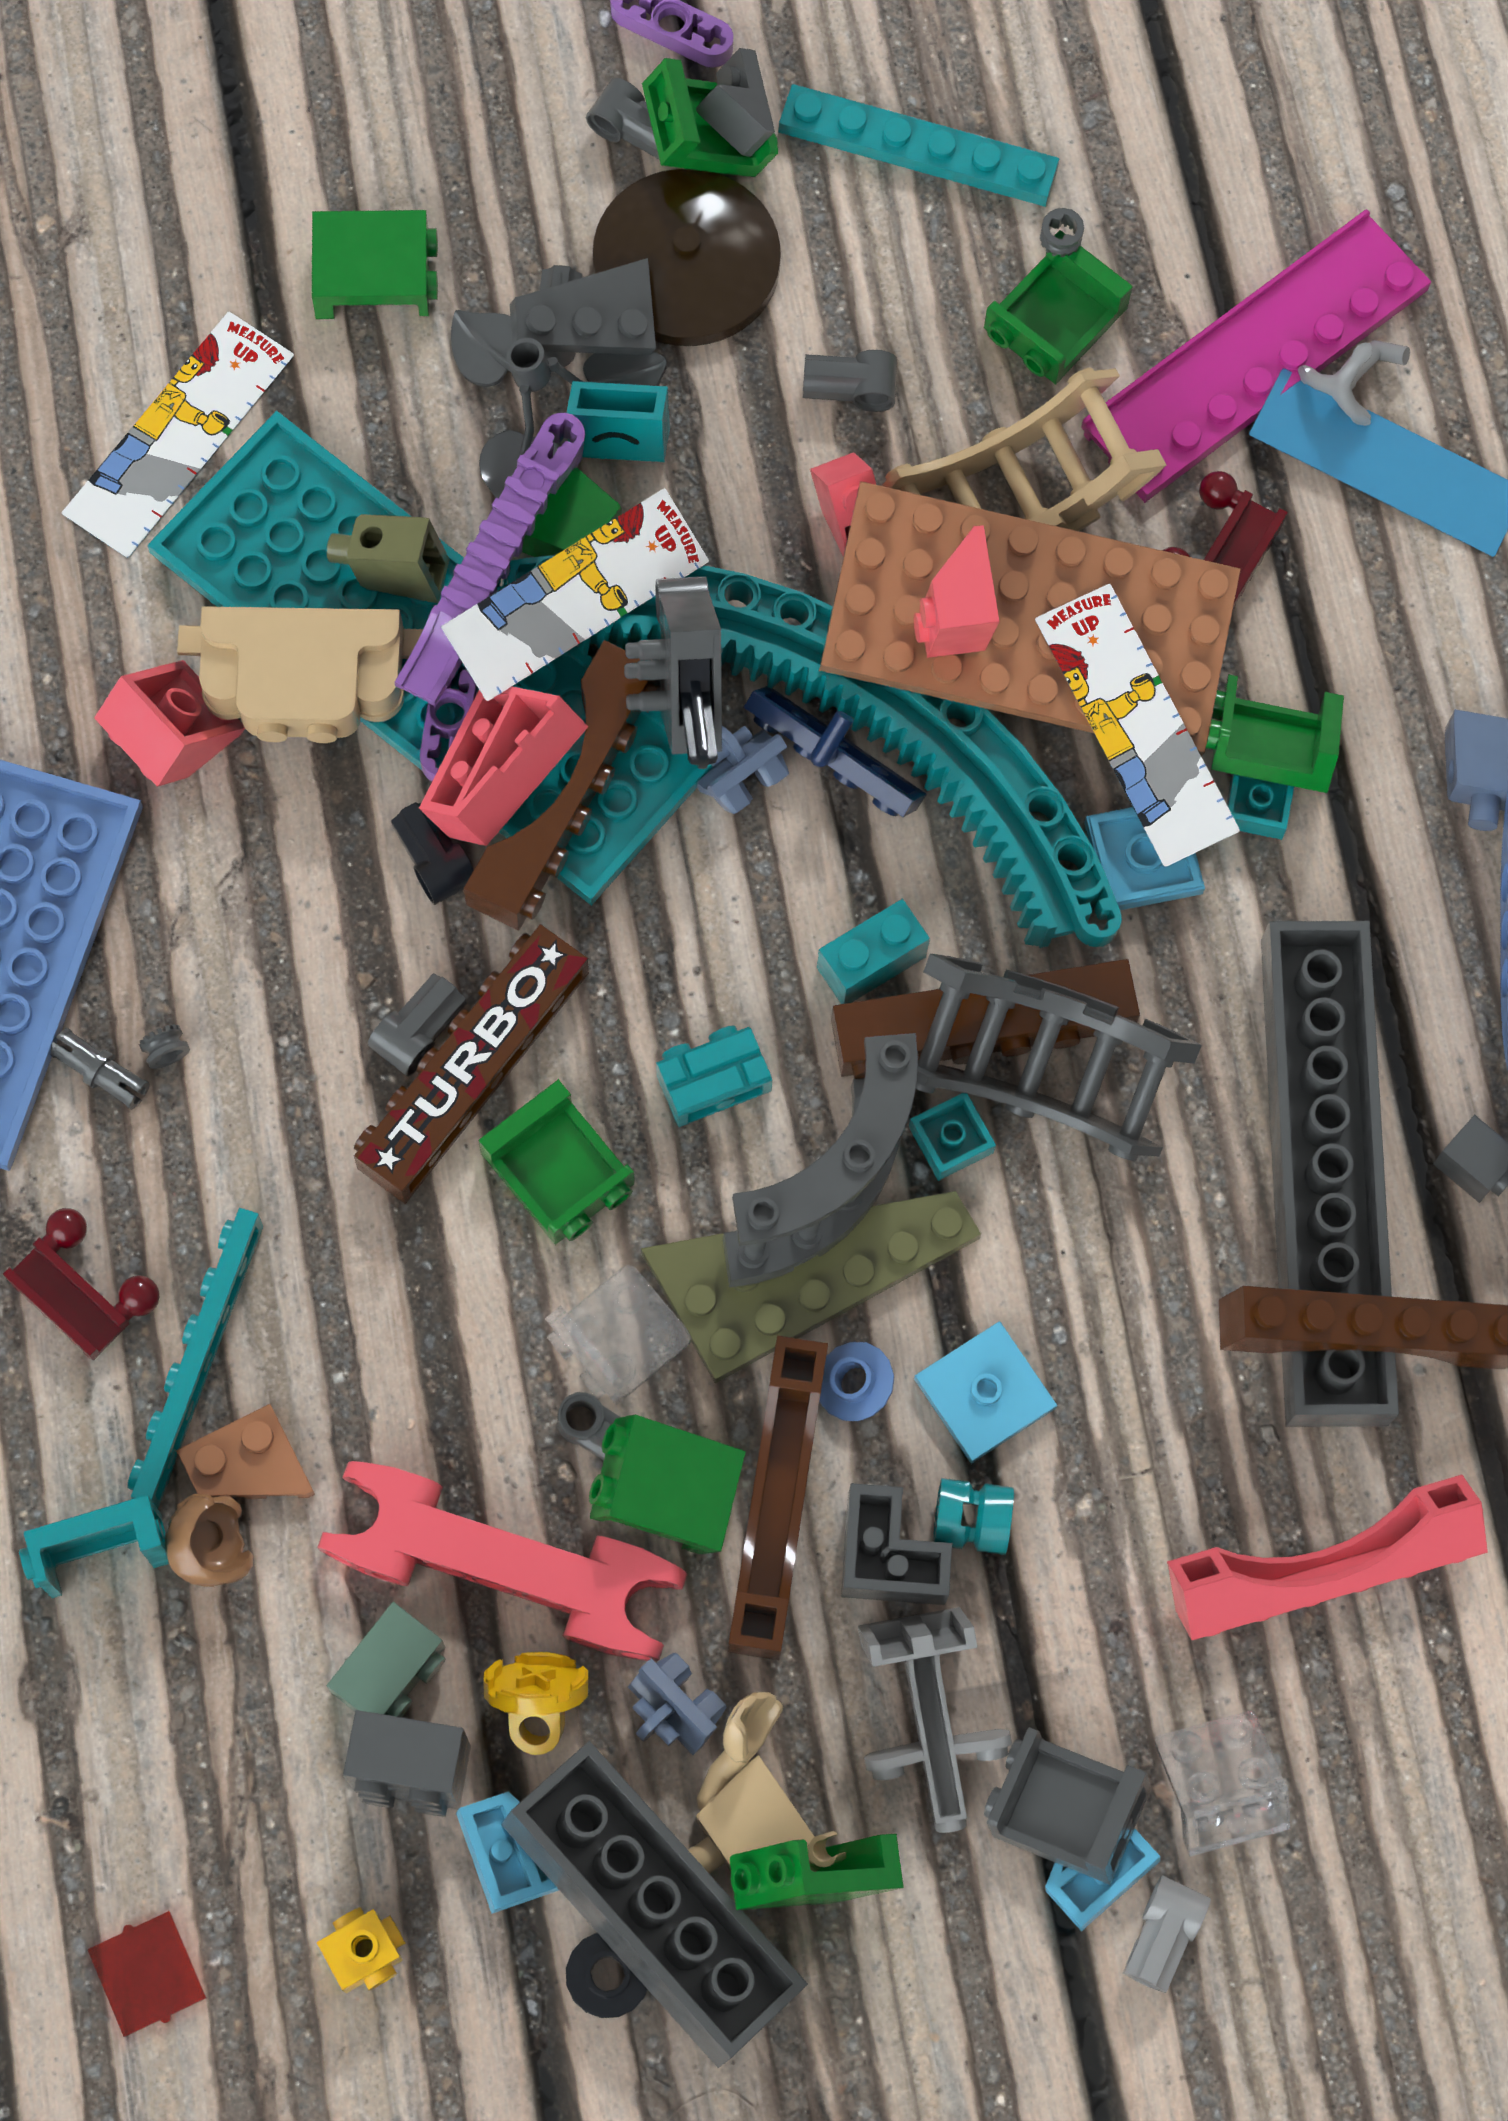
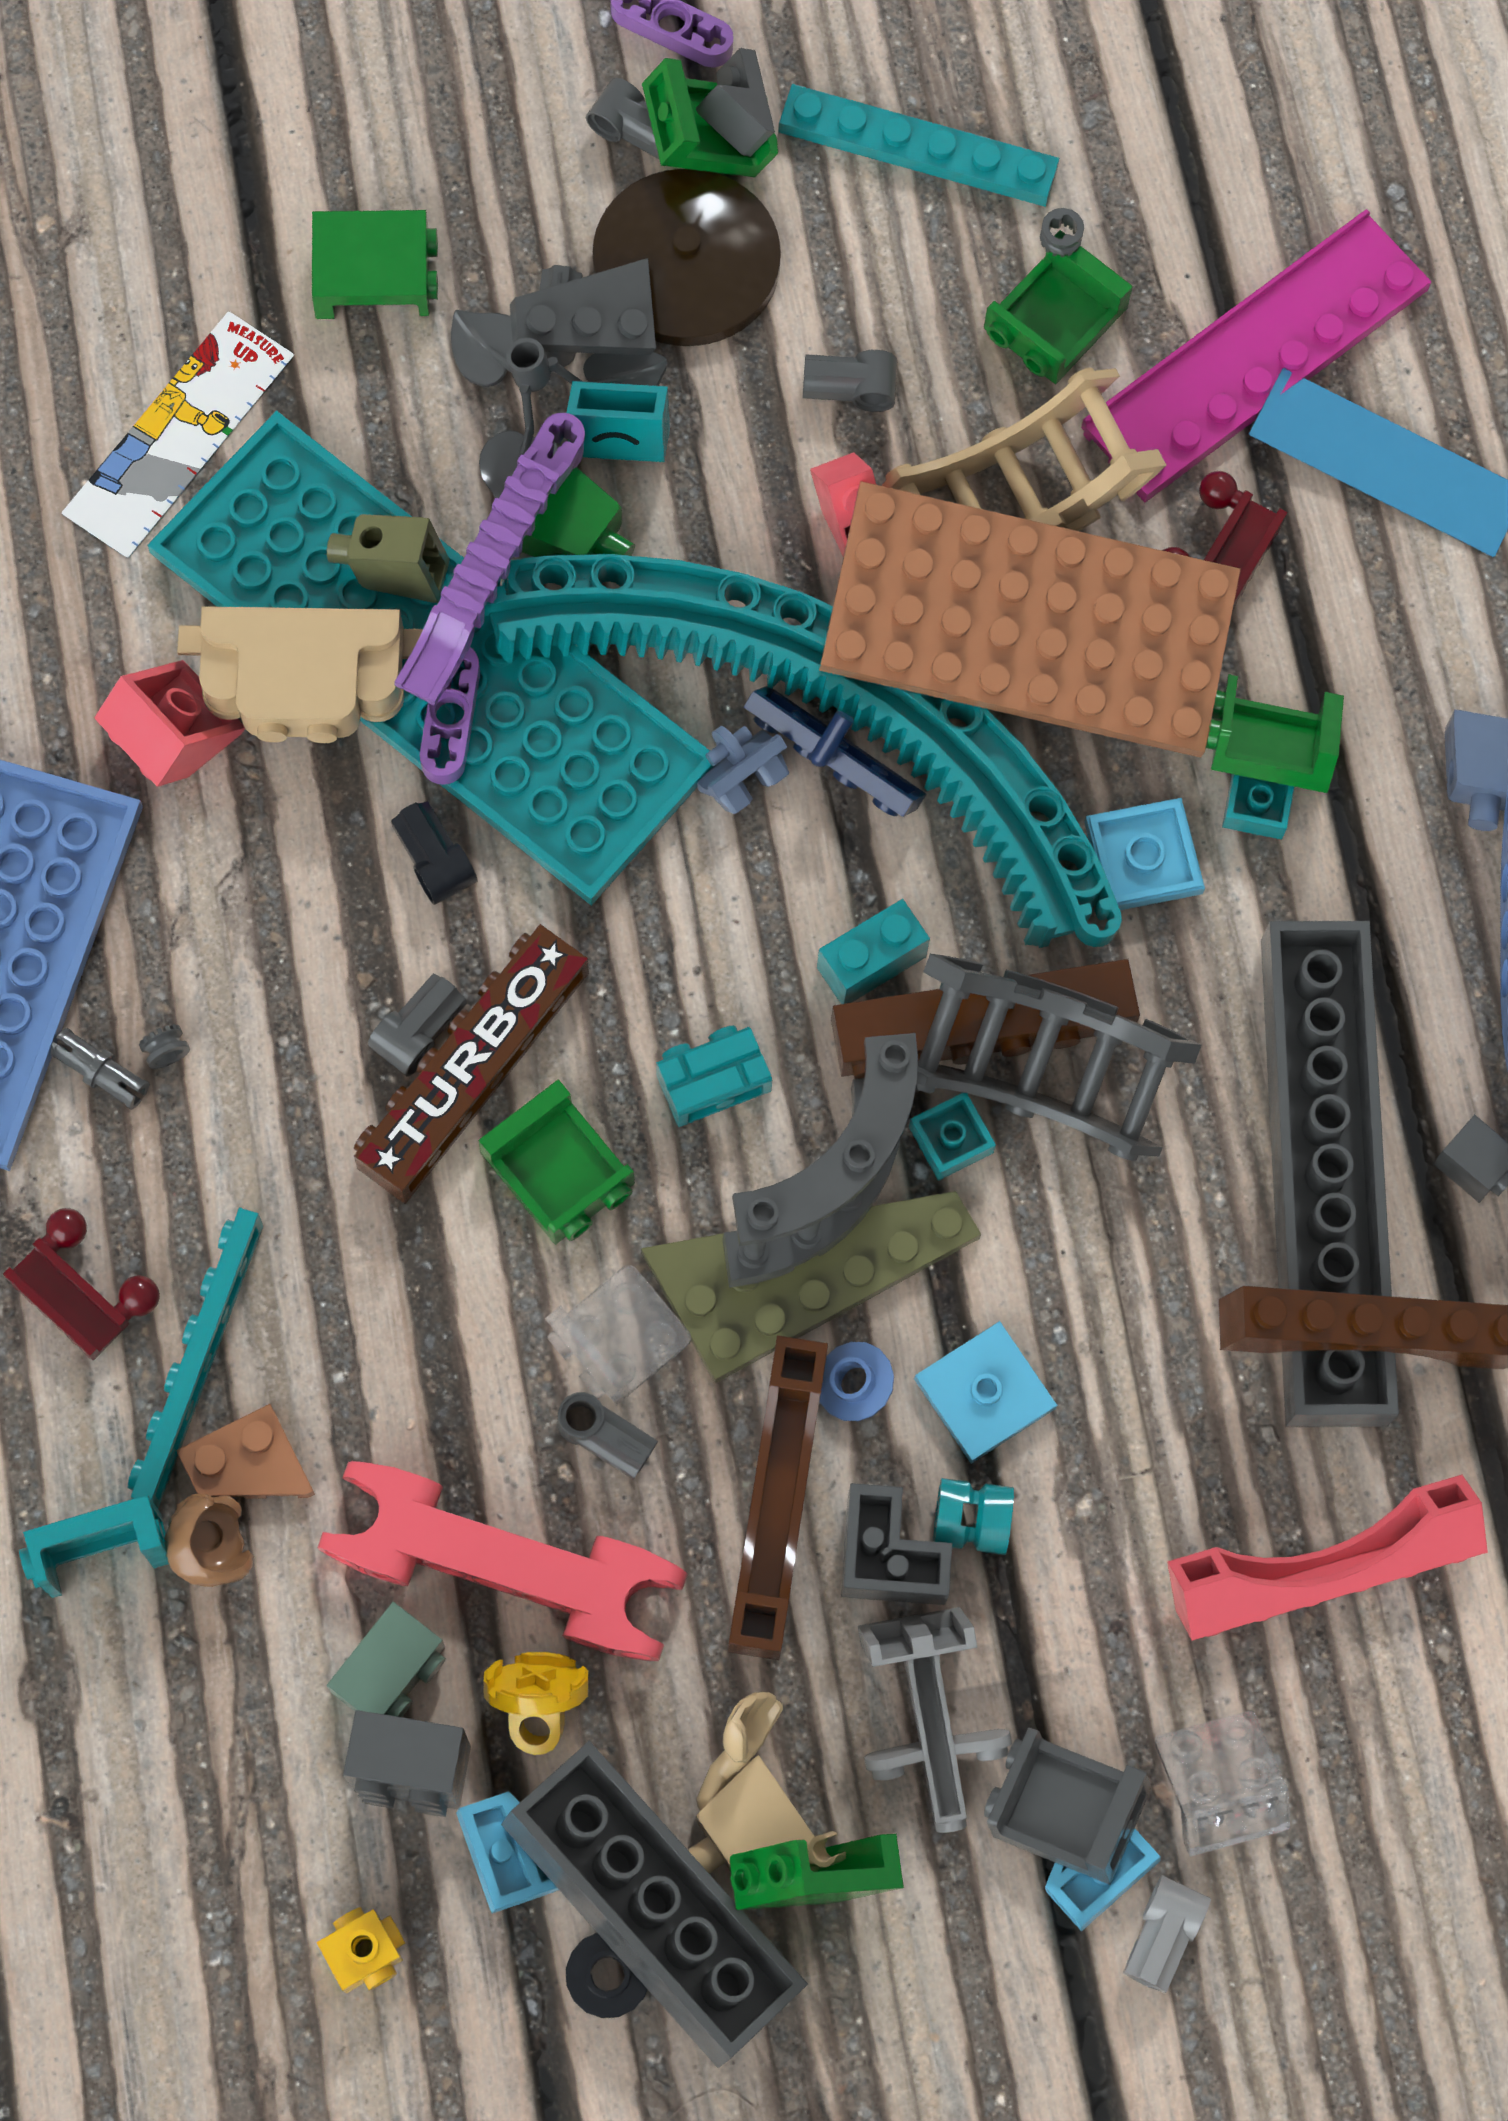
clear red piece [87,1911,207,2037] -> none
coral wedge [419,686,588,846] -> none
sticker [441,488,709,701] -> none
reddish brown arch [464,640,661,931] -> none
green panel [589,1414,746,1554] -> none
dark grey piece [624,577,722,769] -> none
sand blue hips [628,1653,727,1755] -> none
coral slope [914,525,1000,658] -> none
sticker [1035,584,1240,867] -> none
light grey piece [1298,340,1410,426] -> none

